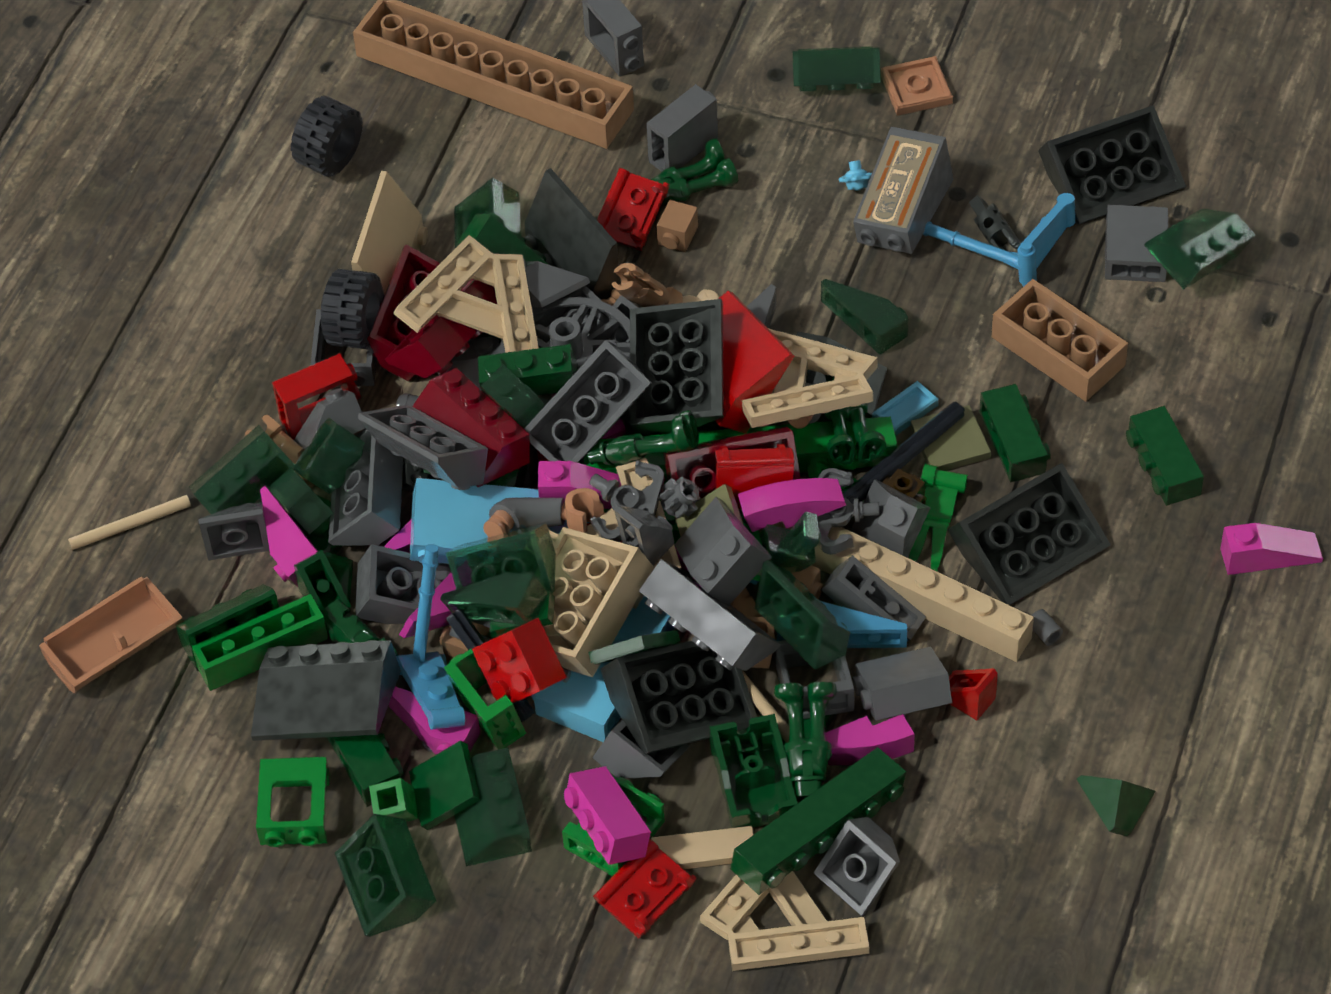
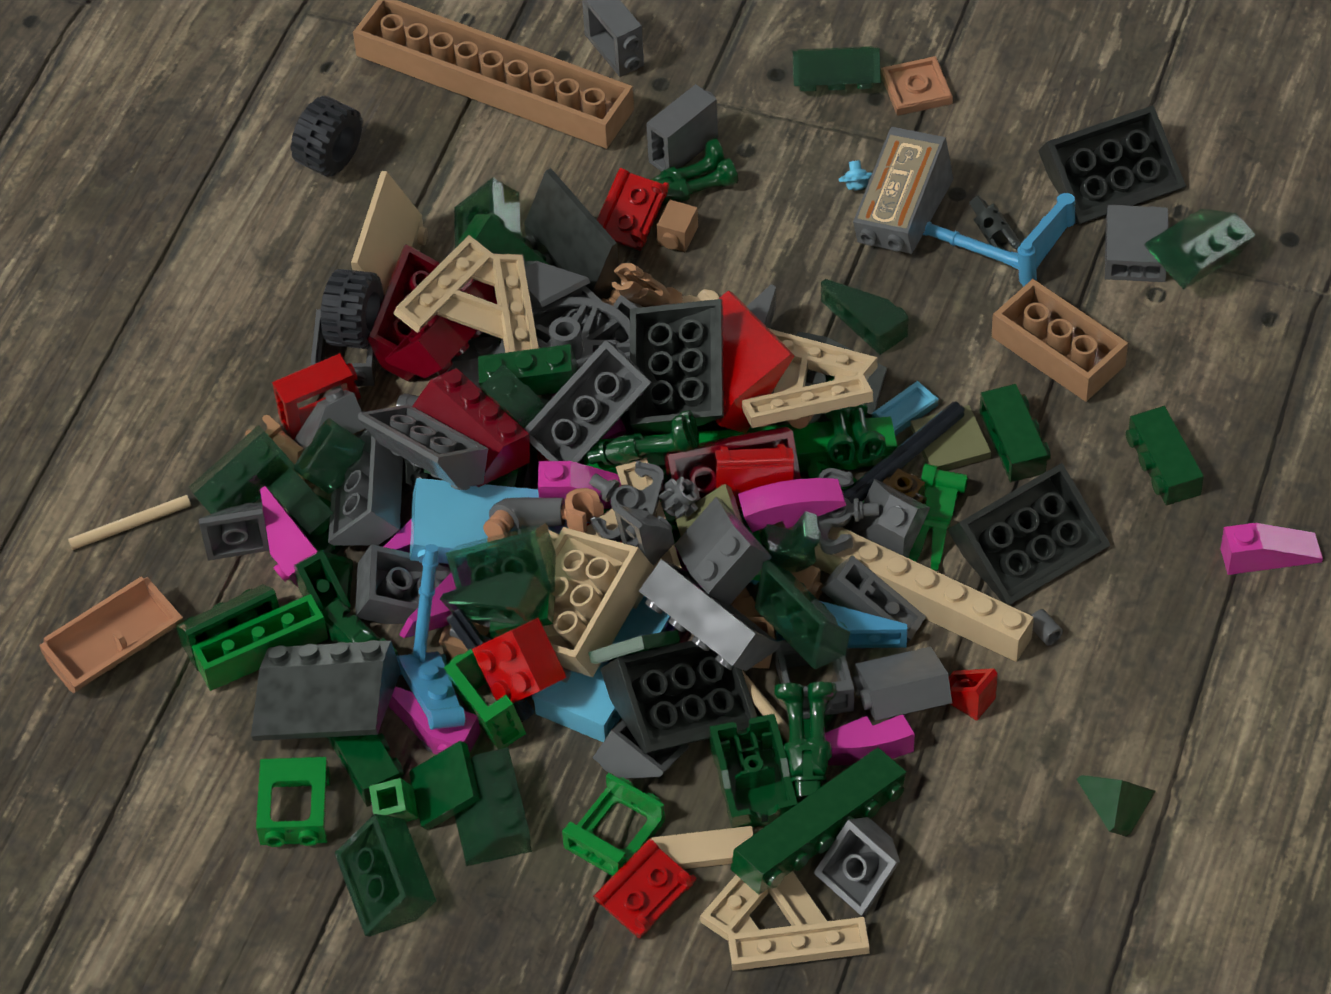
dark pink brick [564,766,651,865] -> none

